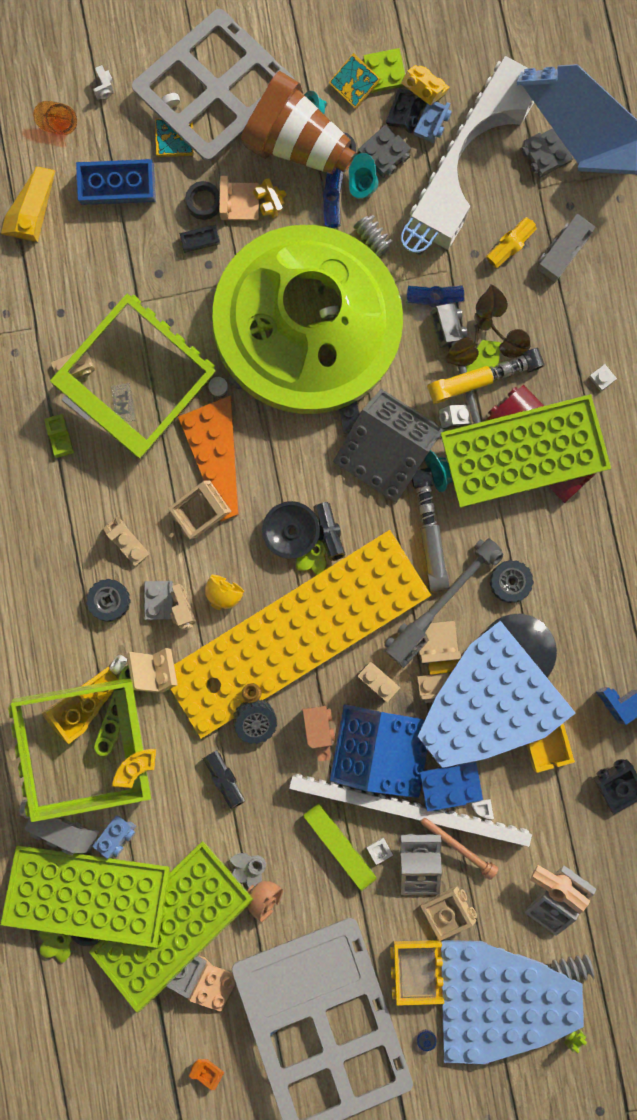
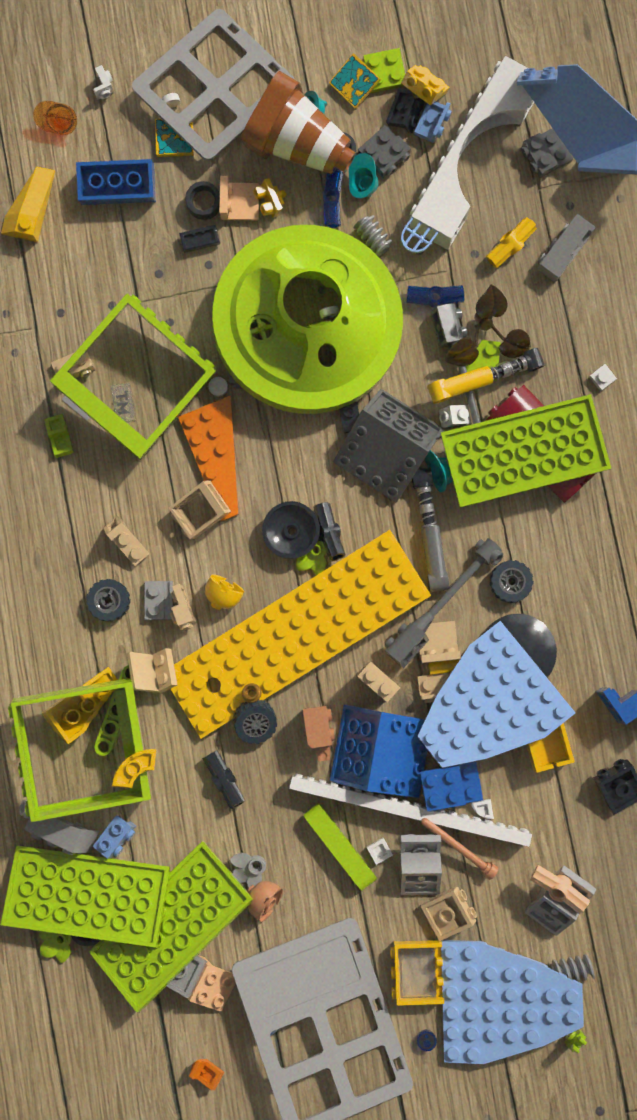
white tile [110,655,127,675] -> none

